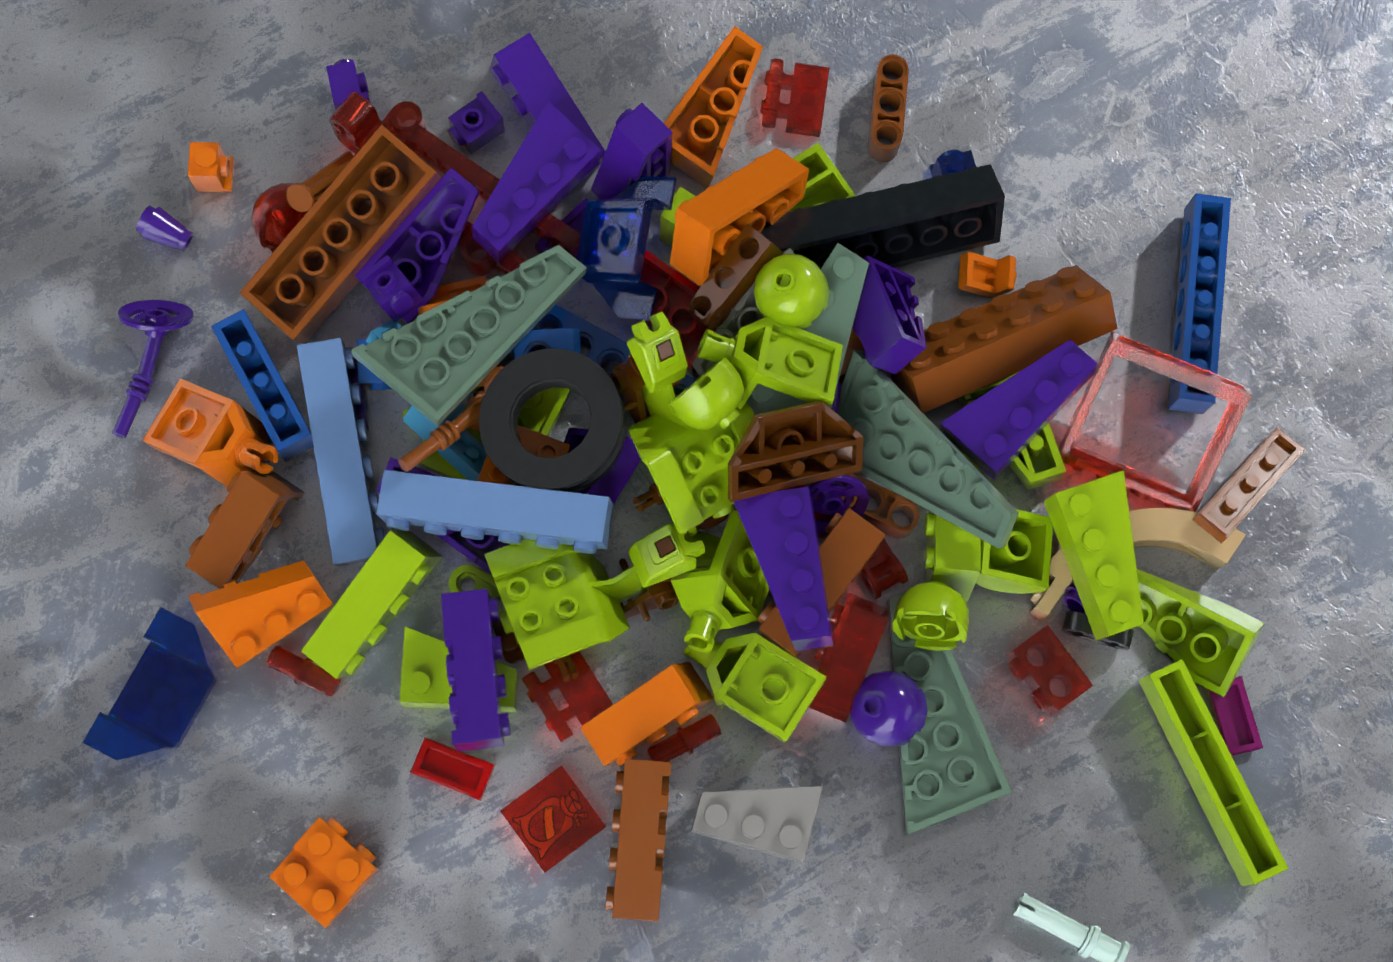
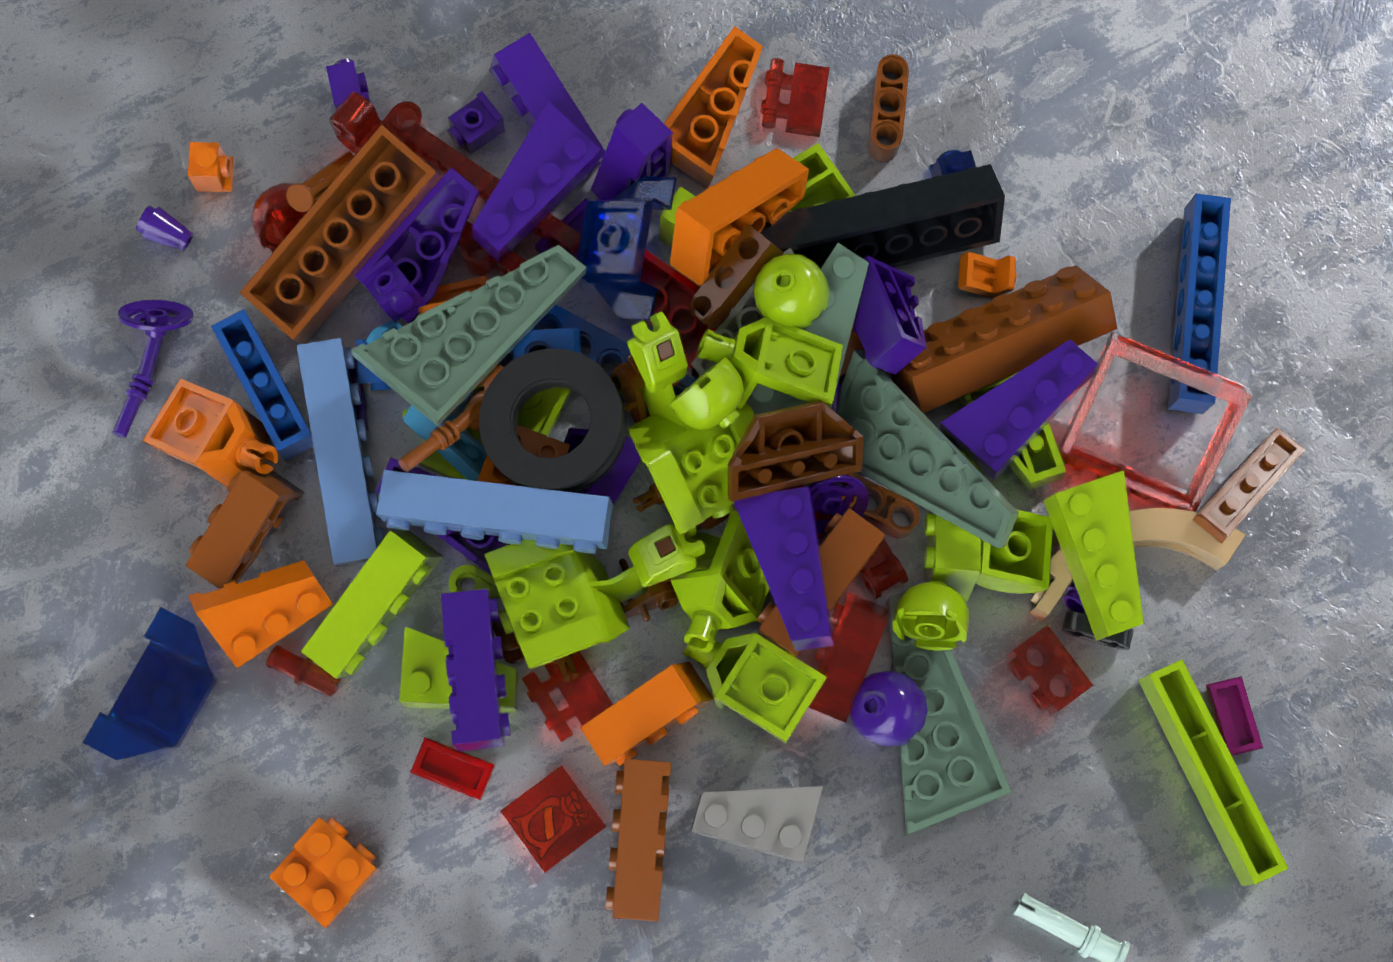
clear red axle [647,713,722,762] -> none
lime wedge [1137,569,1265,697] -> none

